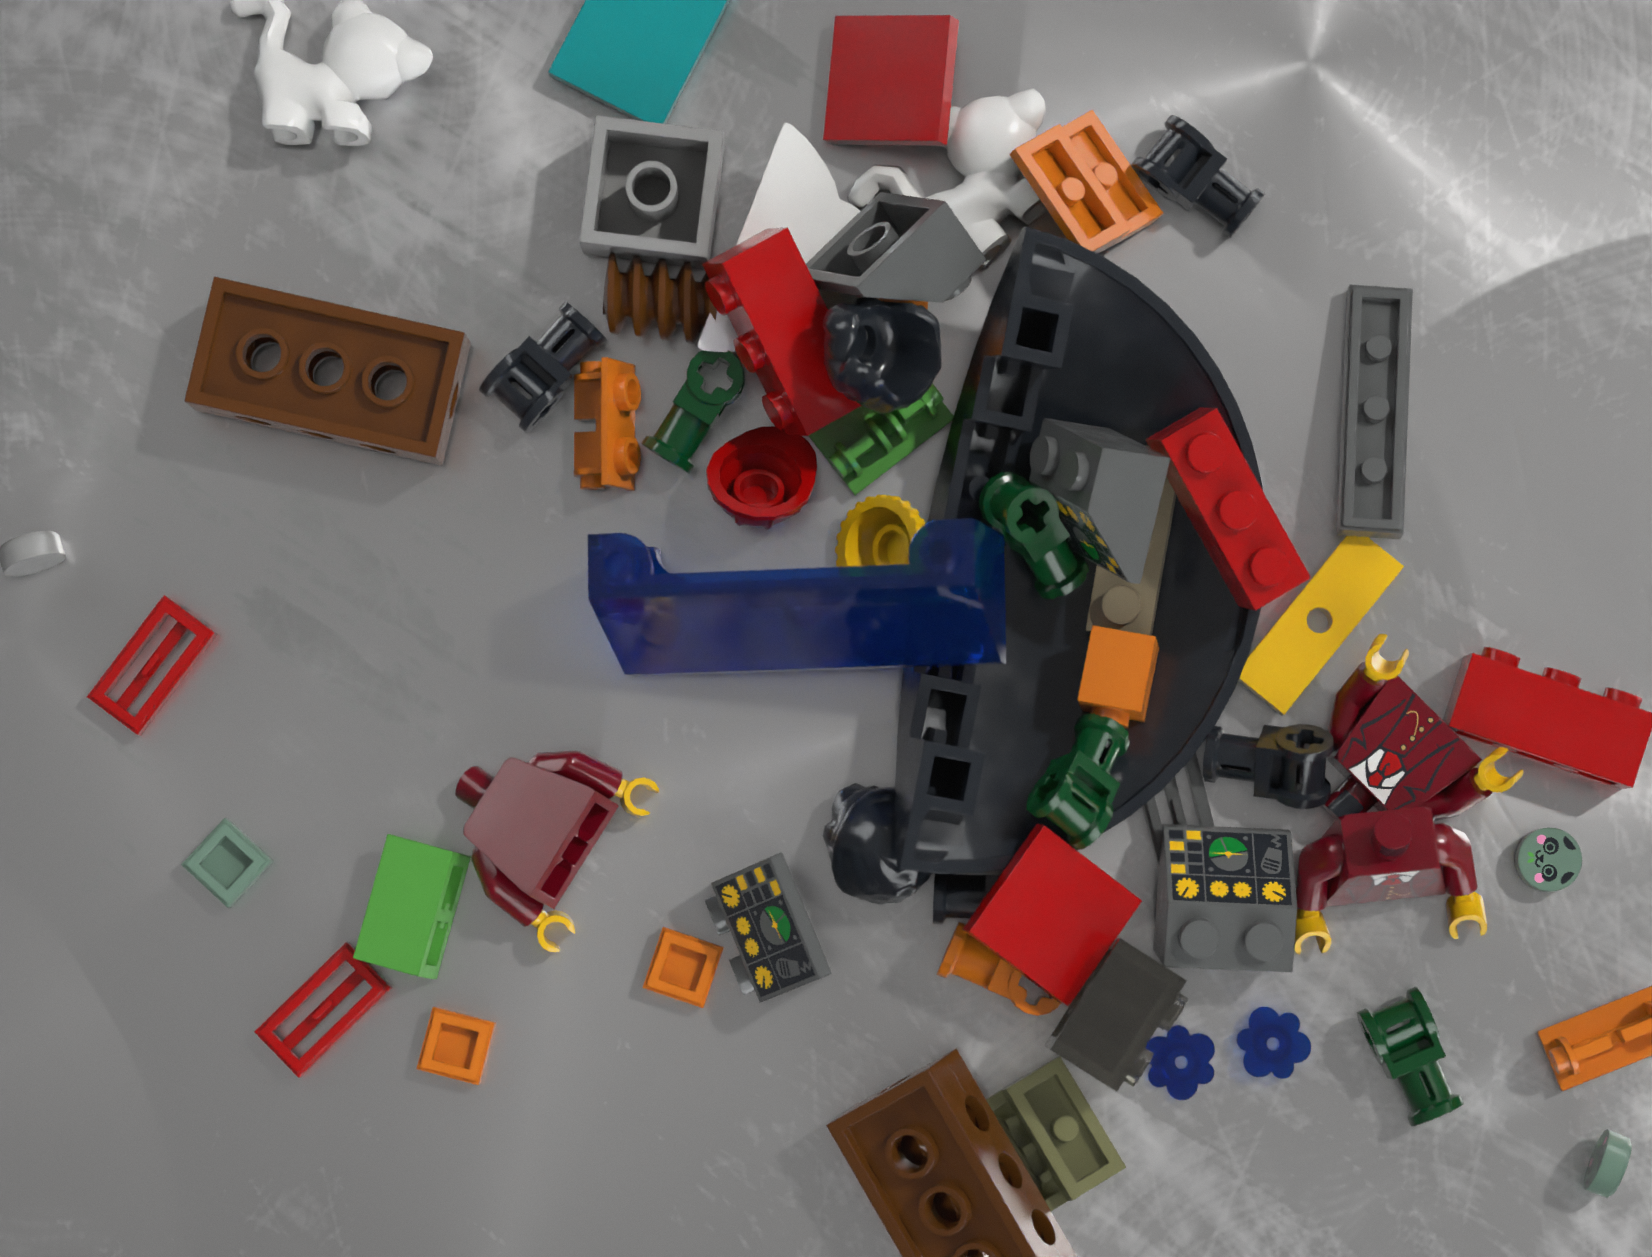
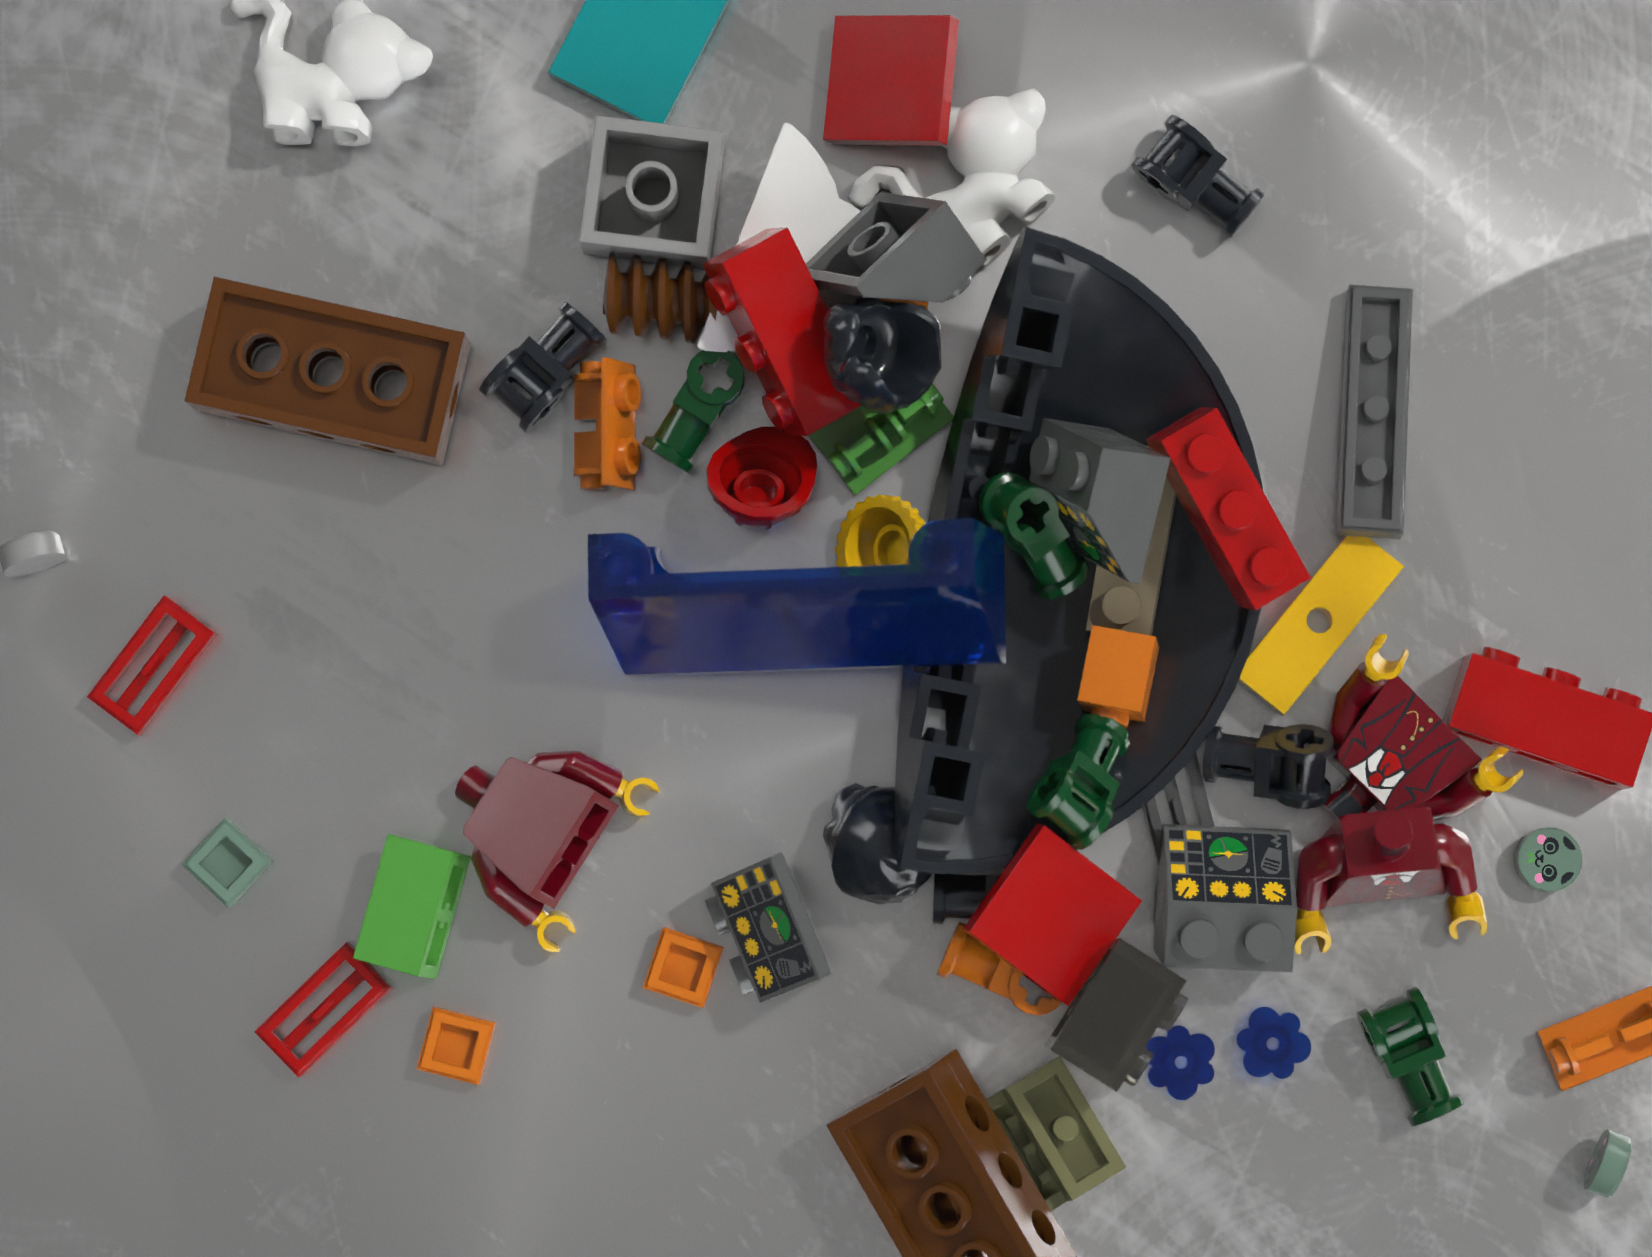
orange slope [1009,109,1164,253] -> none

